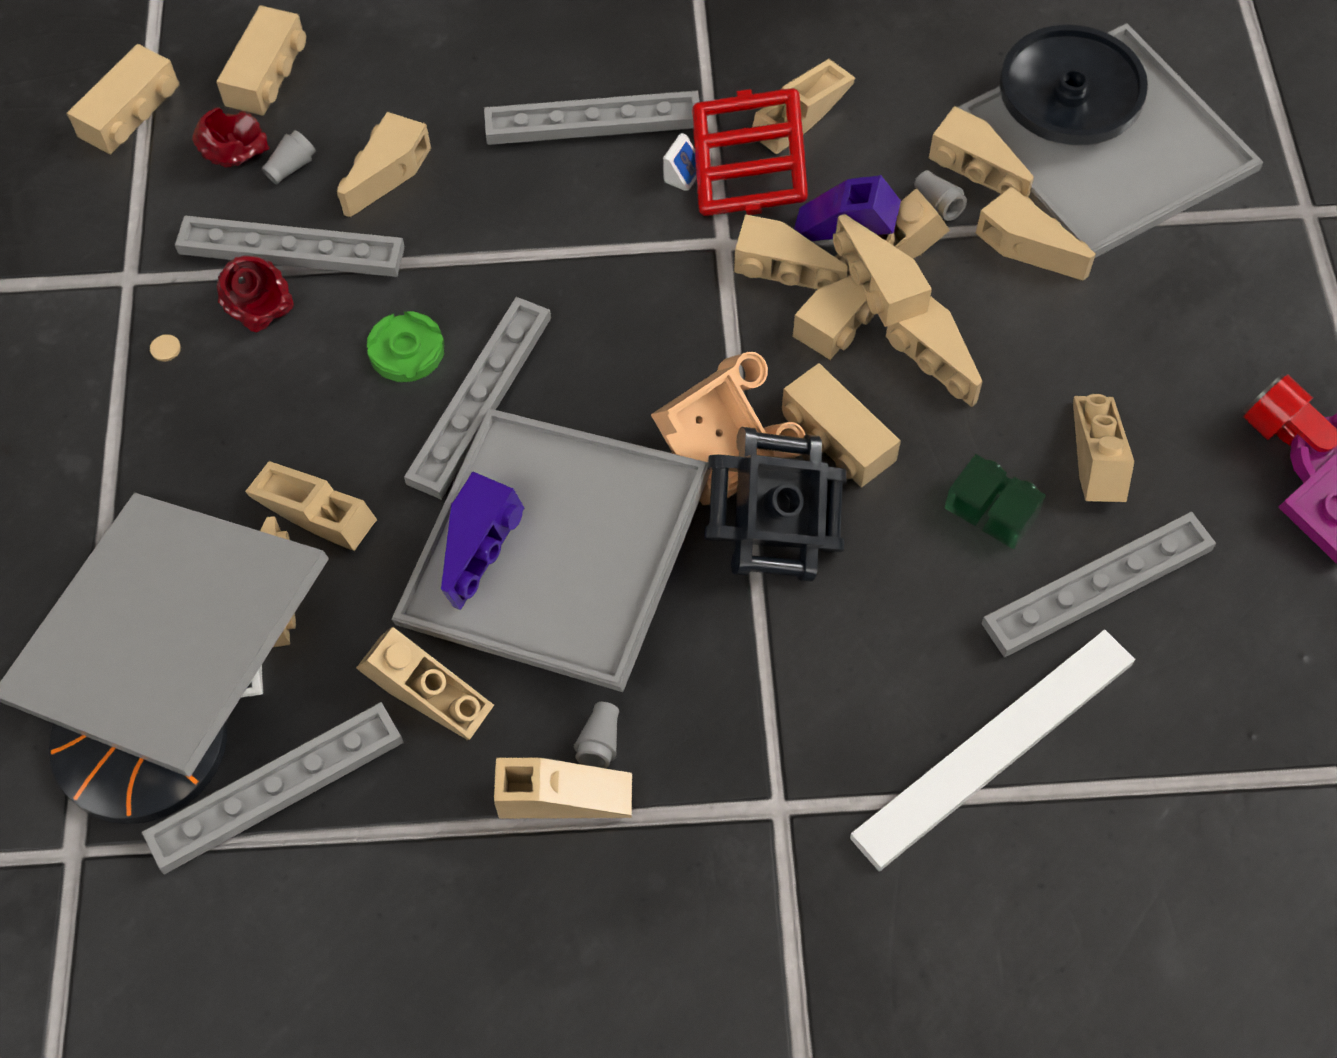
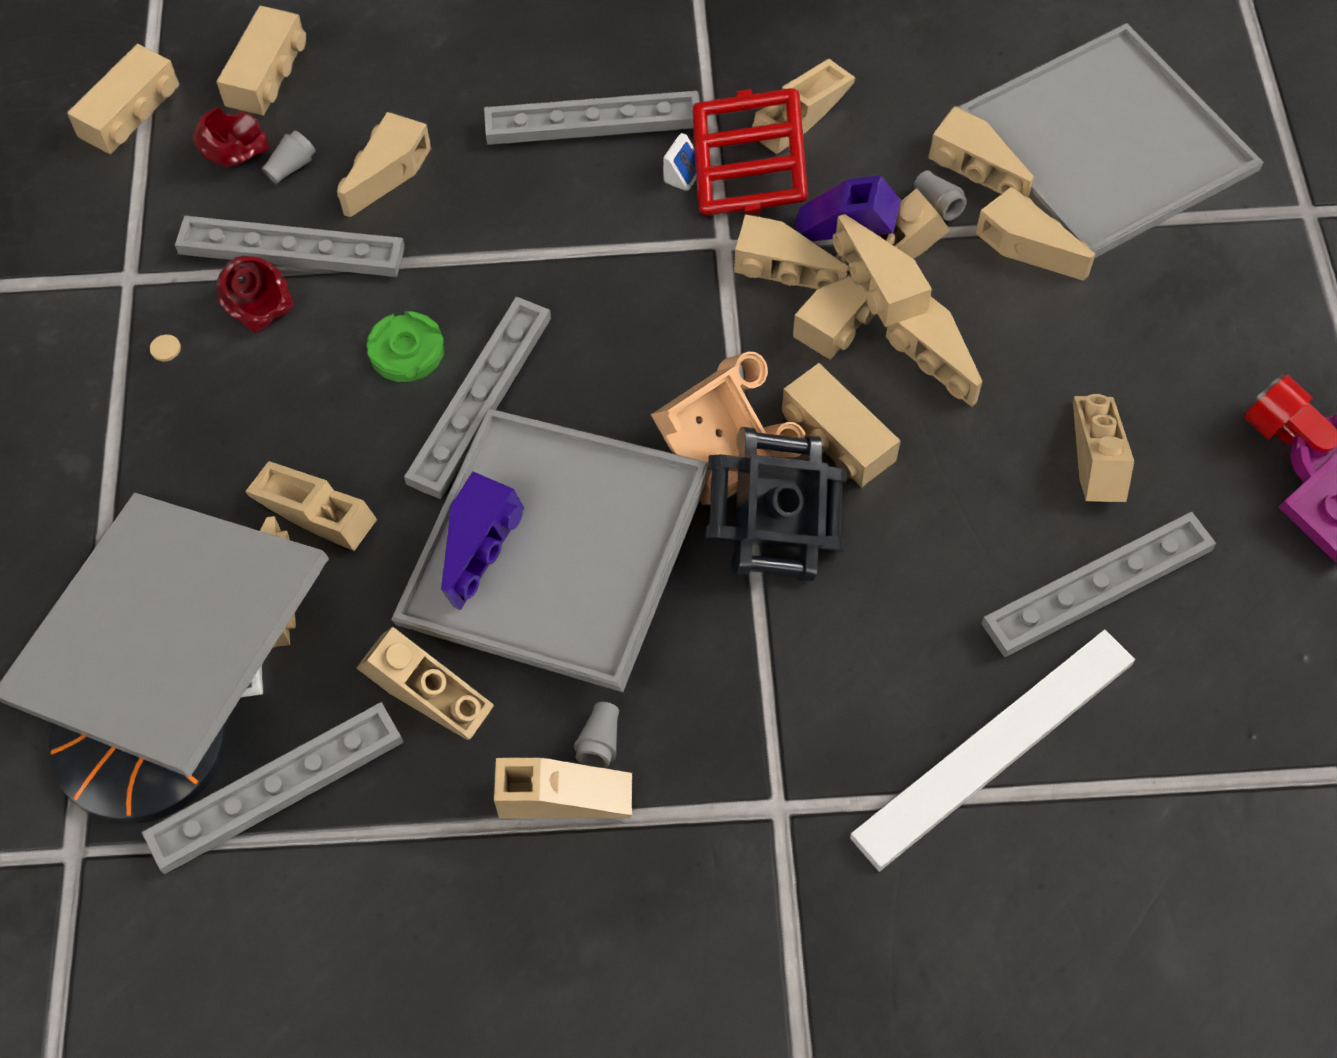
clear green piece [944,454,1046,549] -> none
black dish [1000,25,1148,145] -> none

